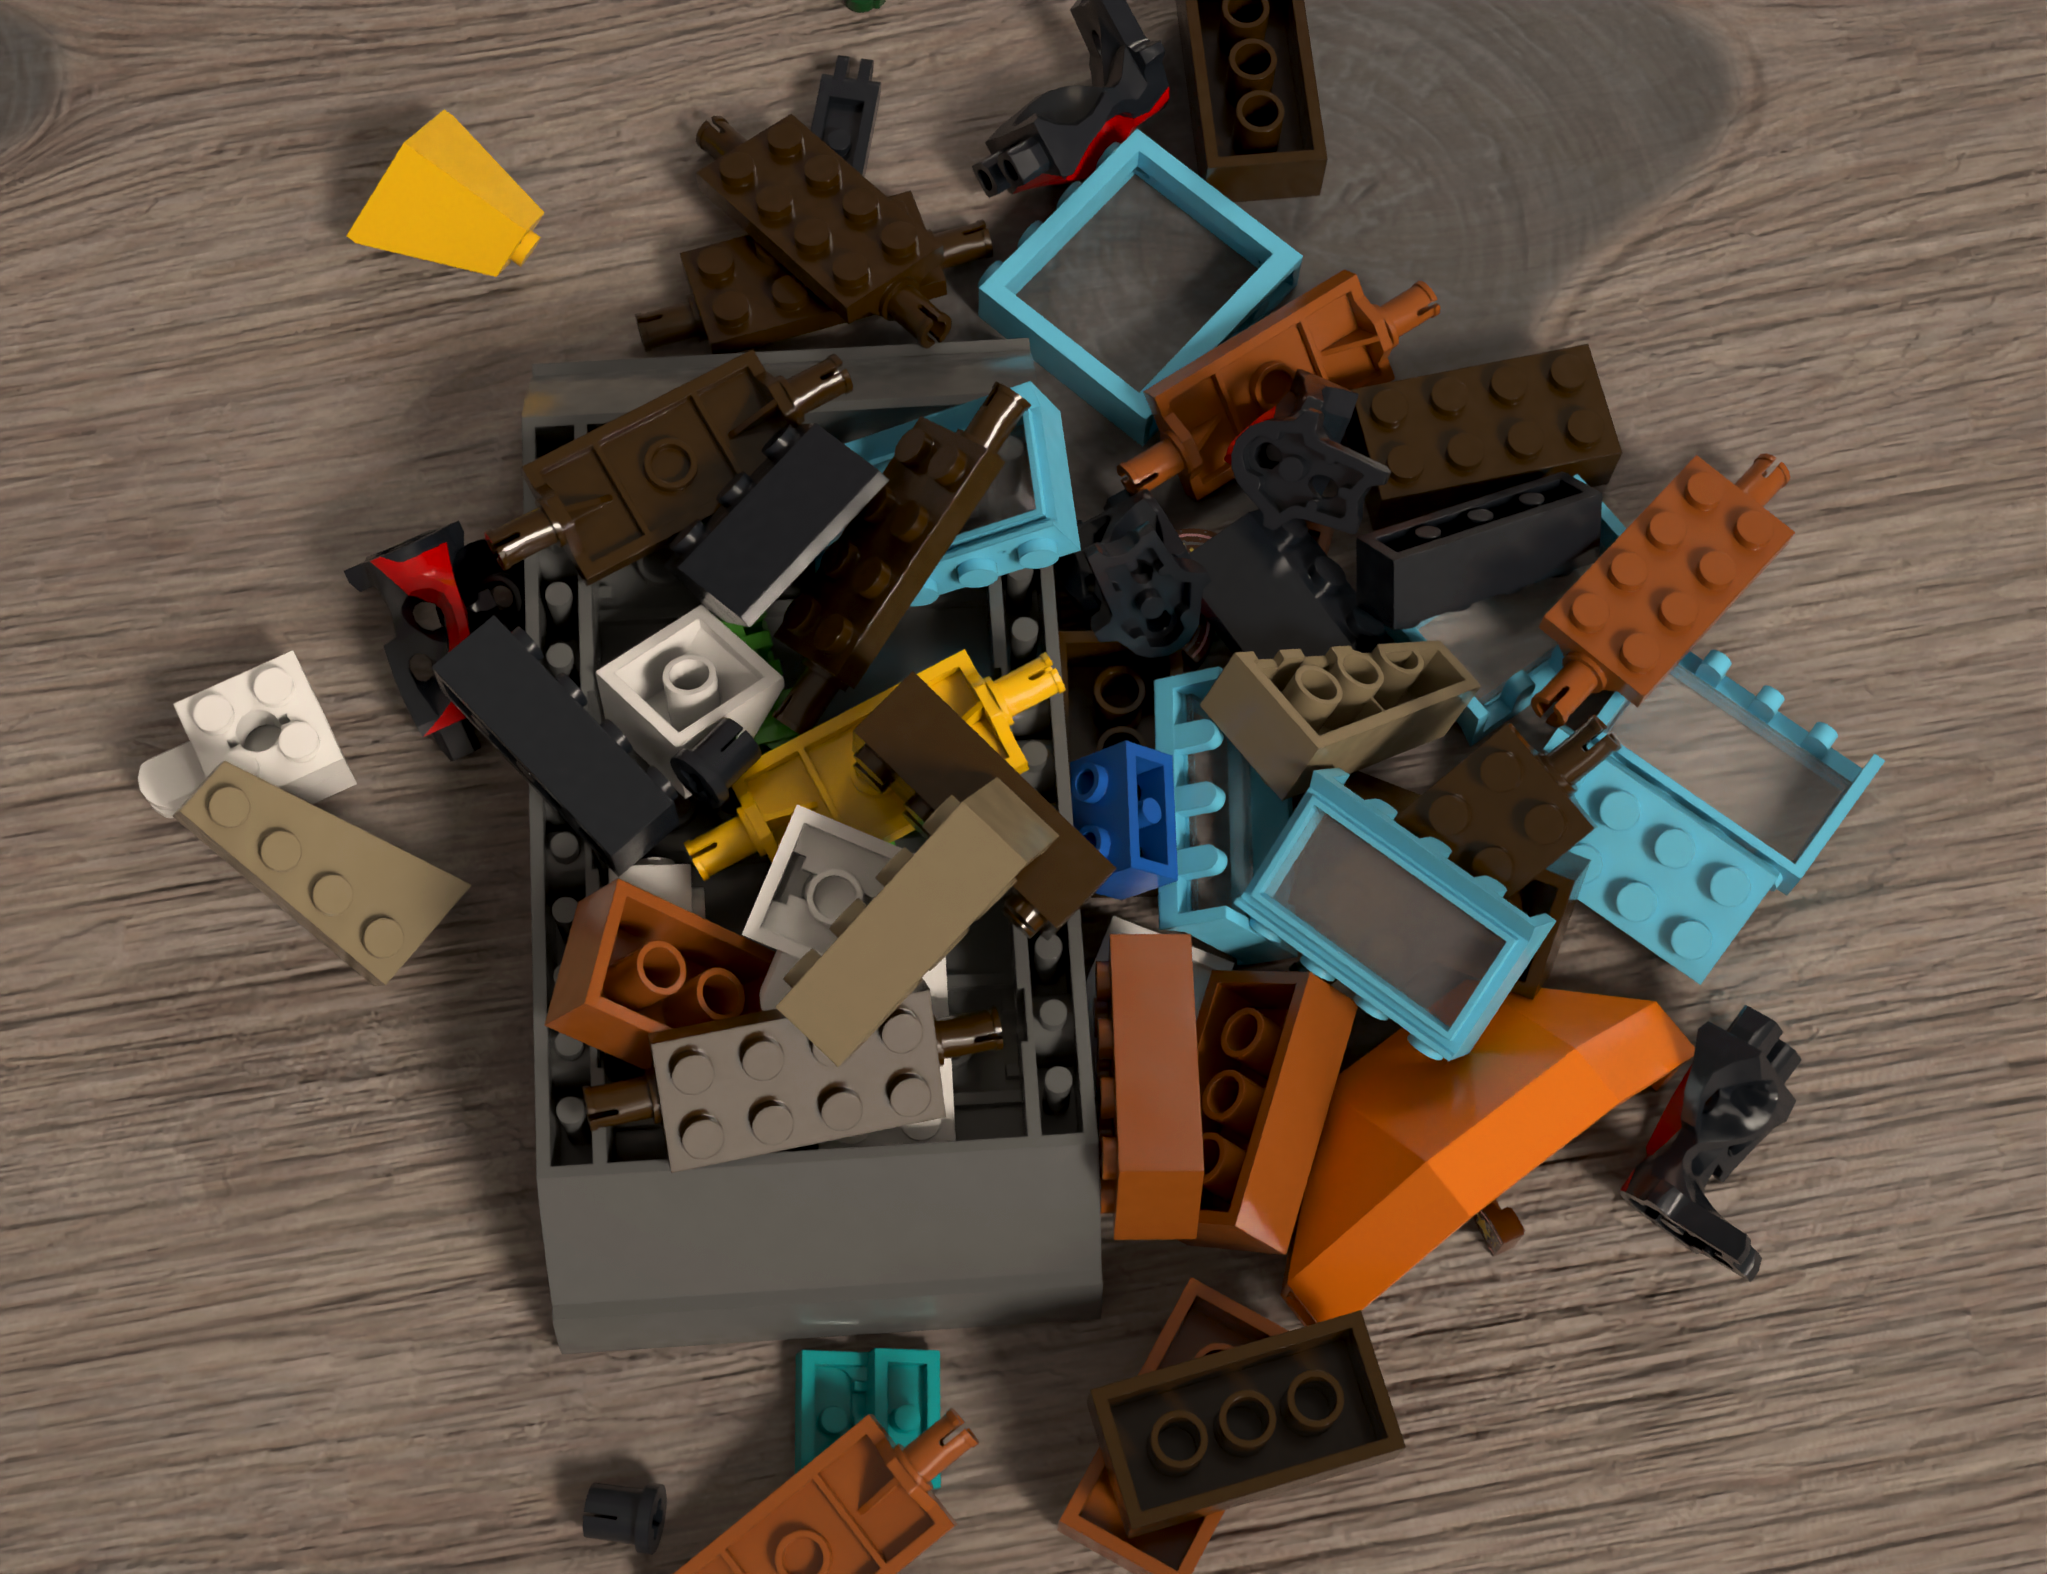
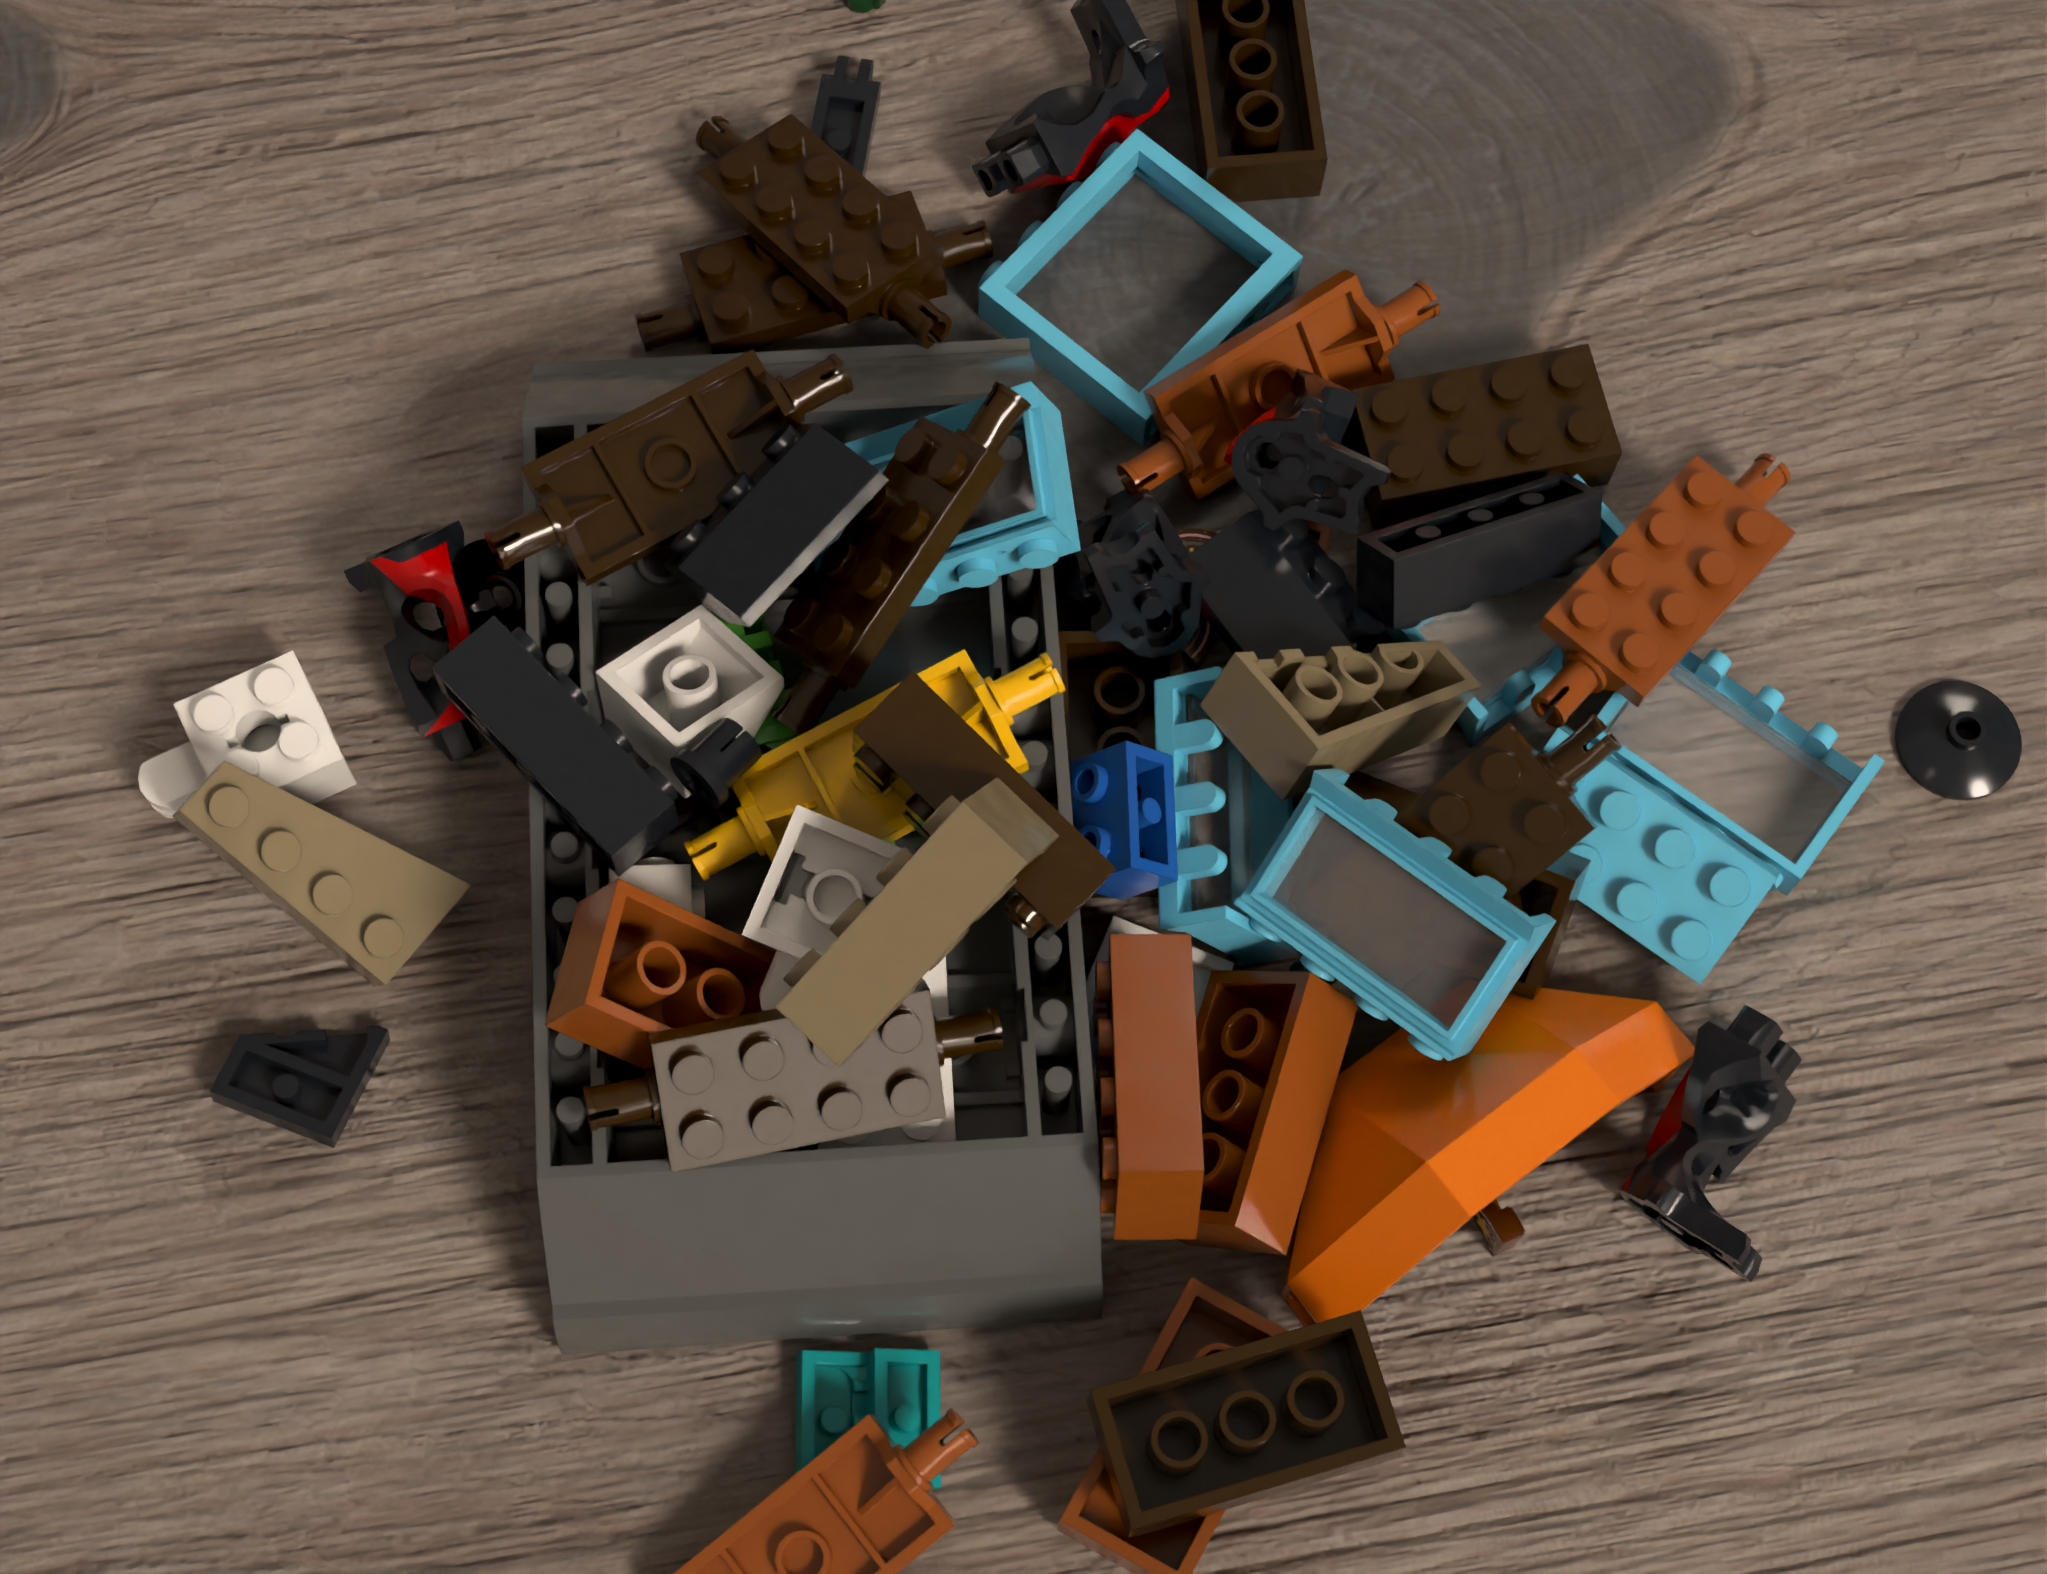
yellow slope [346,109,545,277] -> none
black bush [583,1483,667,1555] -> none
none -> black wing [210,1026,390,1148]
none -> black dish [1895,681,2022,801]

